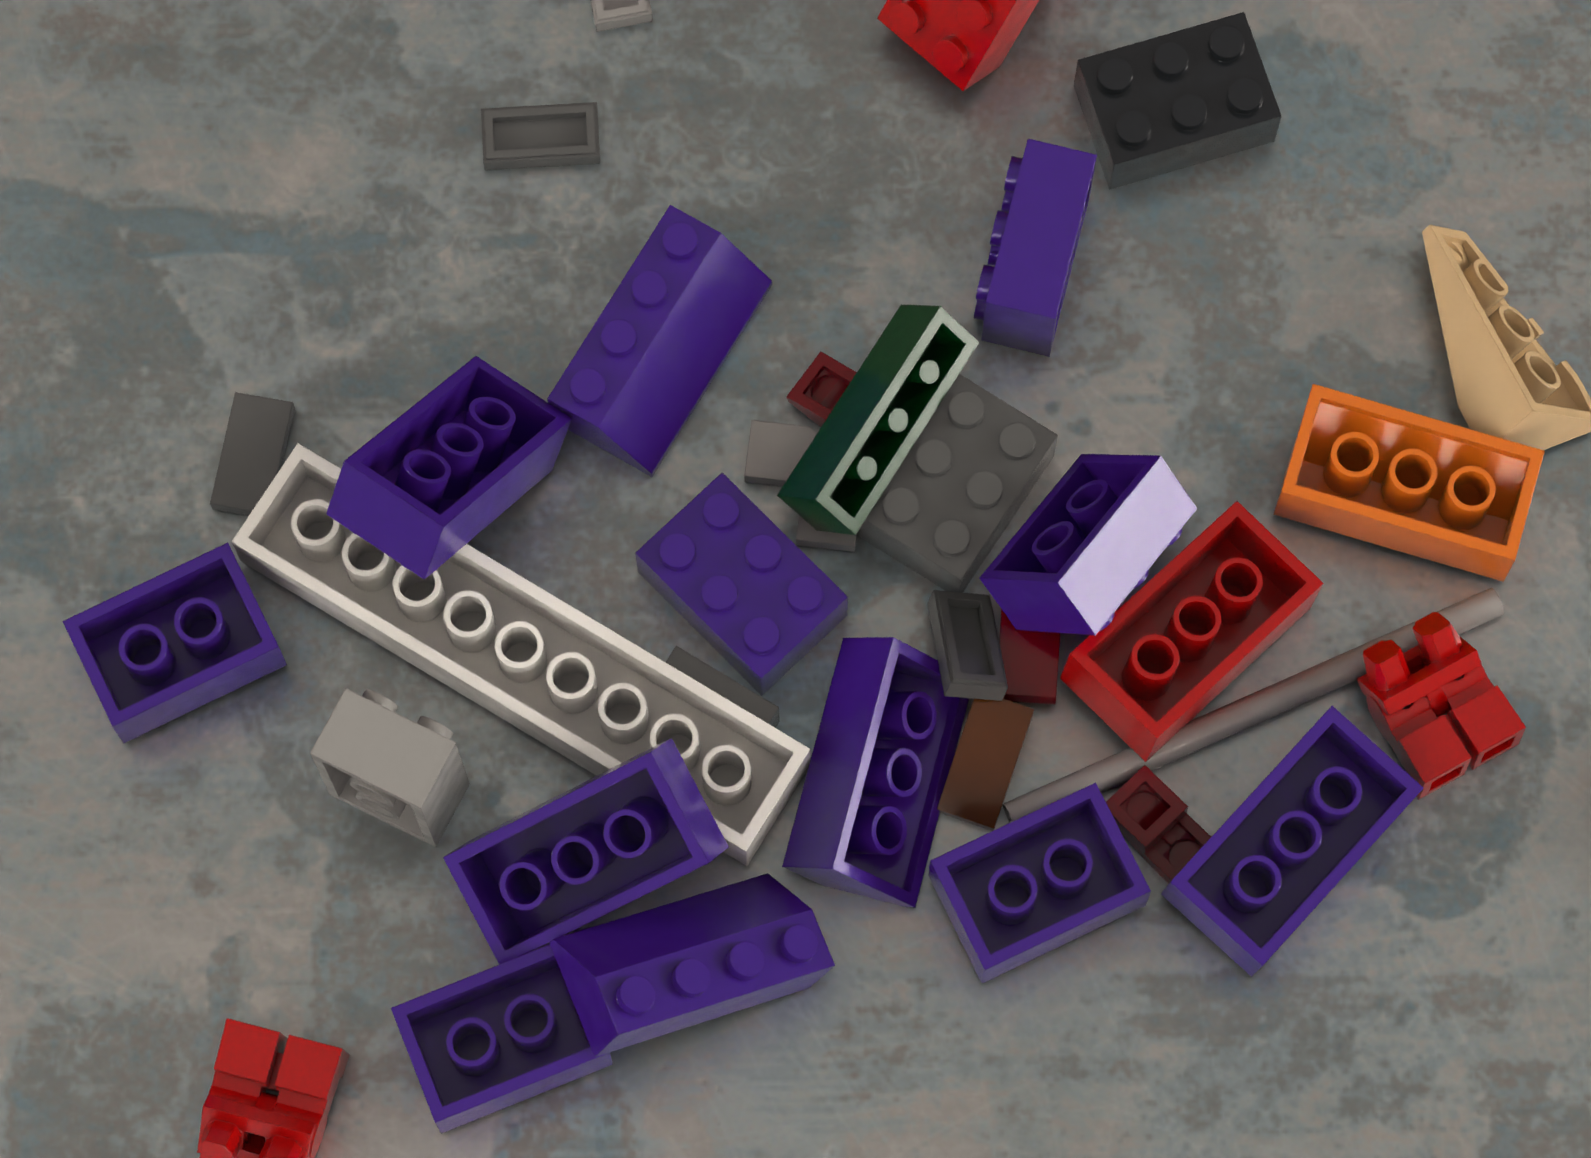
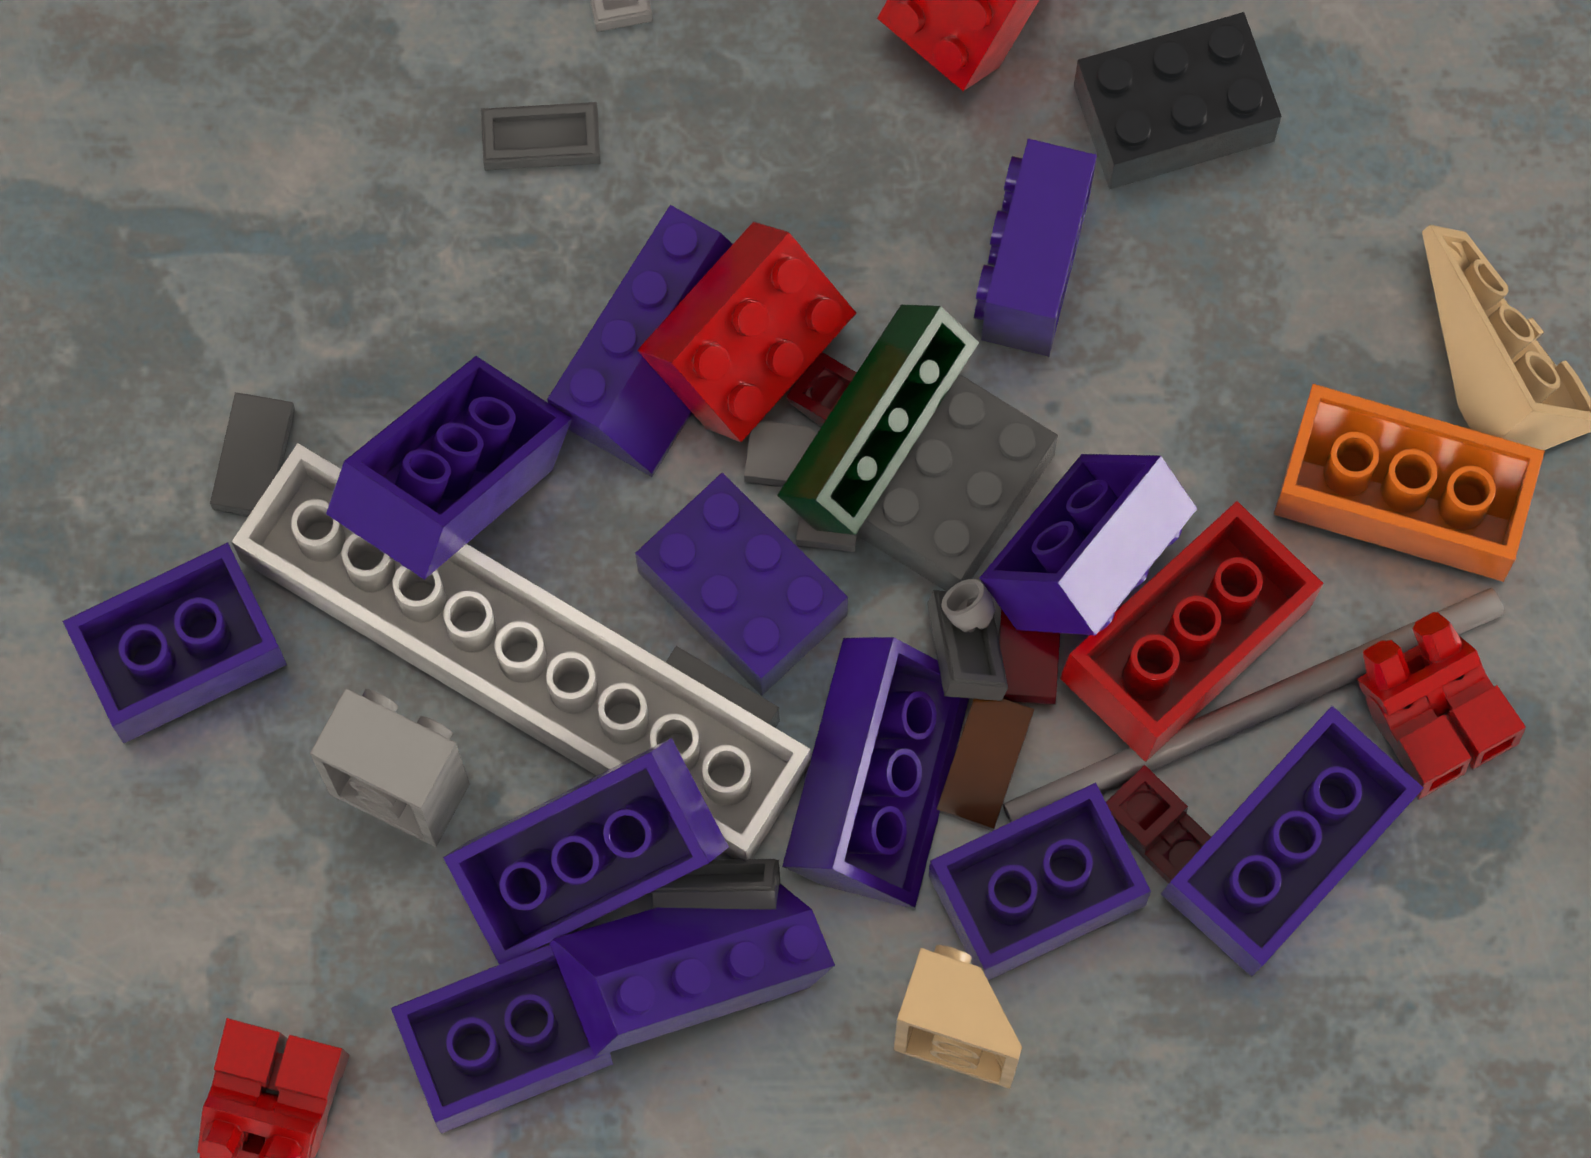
none -> red brick [637,221,856,442]
none -> dark grey tile [652,859,780,909]
none -> tan slope [894,945,1022,1089]
none -> light grey hinge [941,579,995,632]

